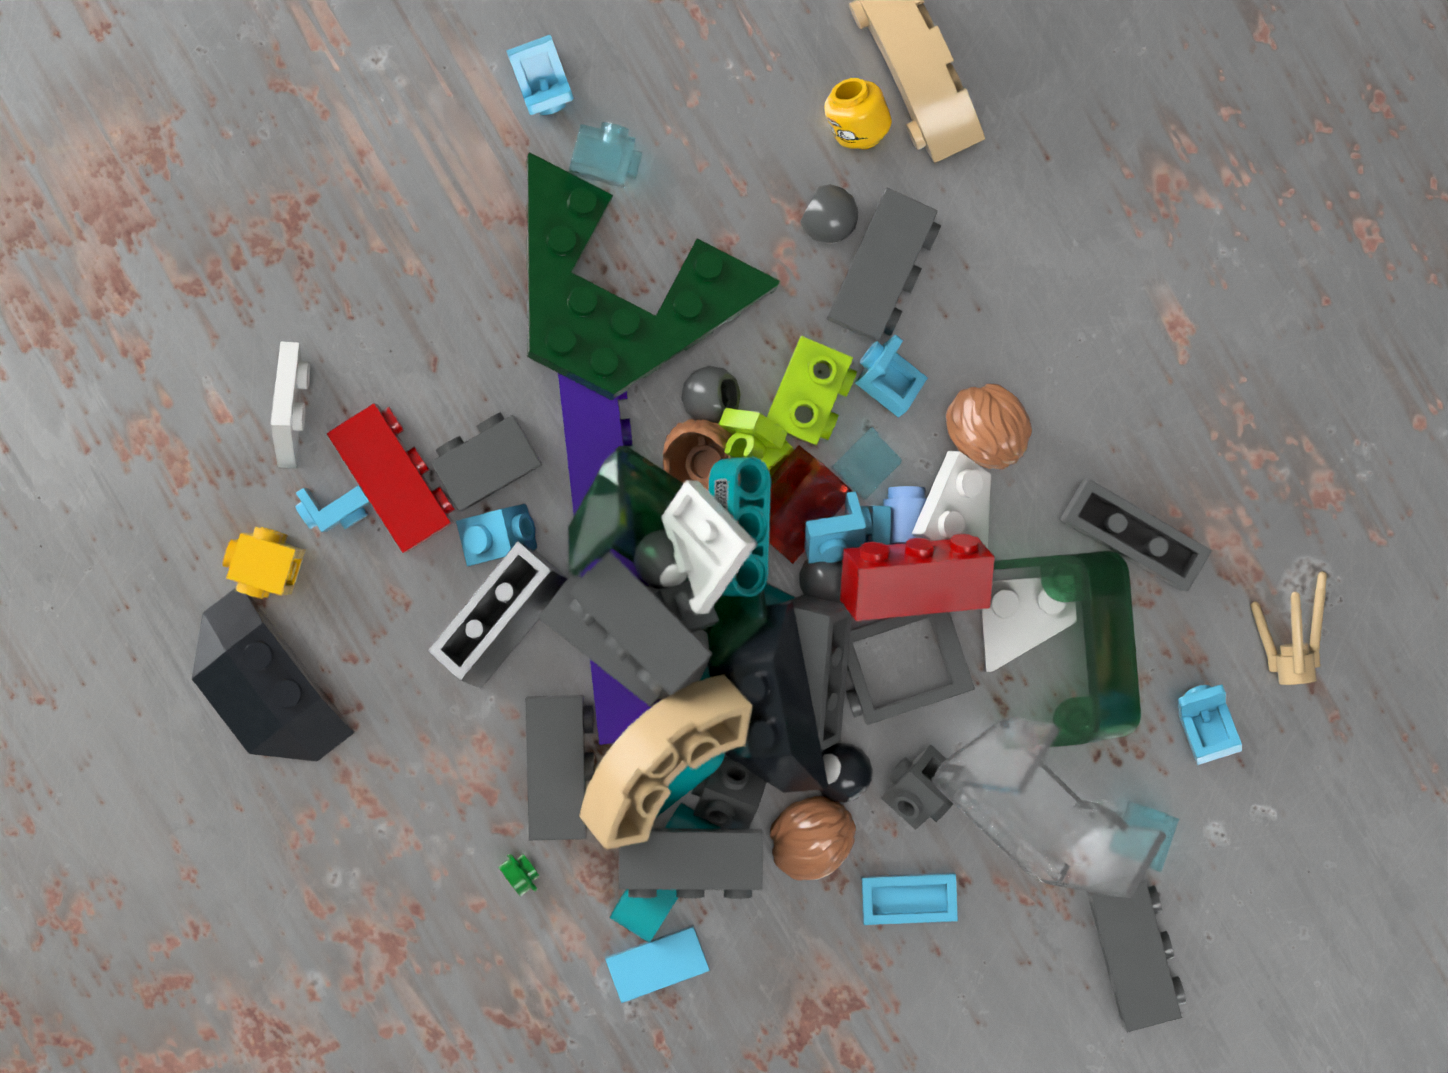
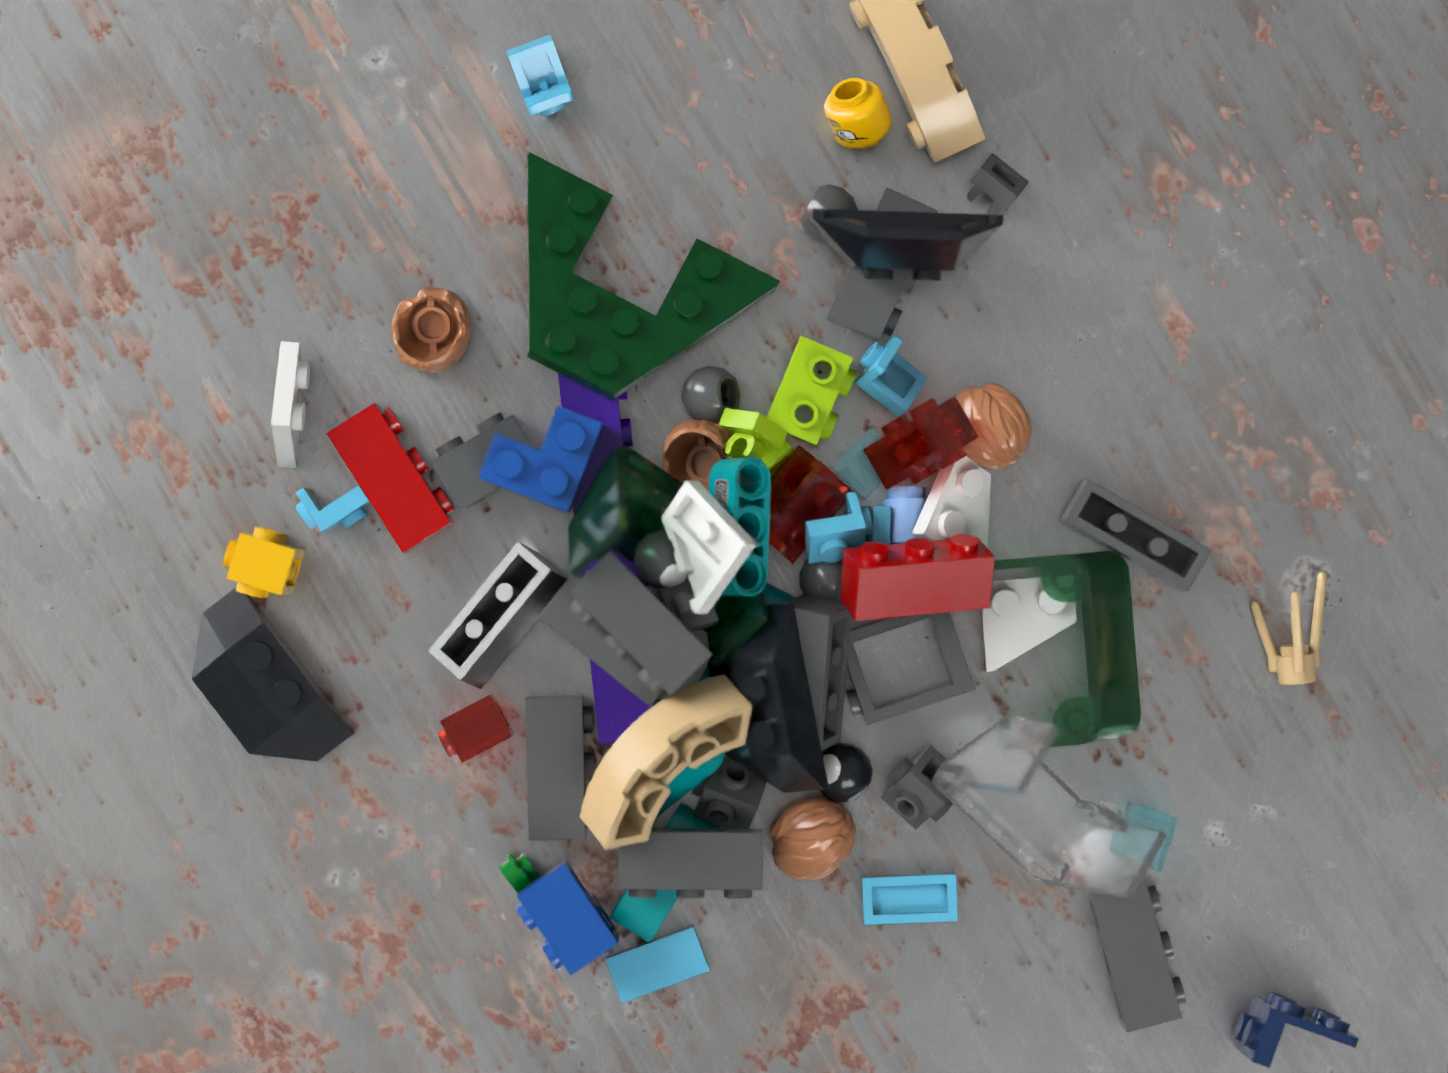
medium azure bracket [456,504,537,566] -> none
clear light blue brick [569,122,643,189] -> none
medium azure bracket [1178,685,1242,765] -> none
none -> nougat hair [391,287,471,373]
none -> clear red brick [437,693,514,763]
none -> blue brick [478,406,604,513]
none -> blue brick [515,860,620,976]
none -> black wedge [807,208,1003,281]
none -> clear red brick [863,396,978,490]
none -> dark grey tile [967,153,1029,215]
none -> dark blue bracket [1233,992,1359,1068]

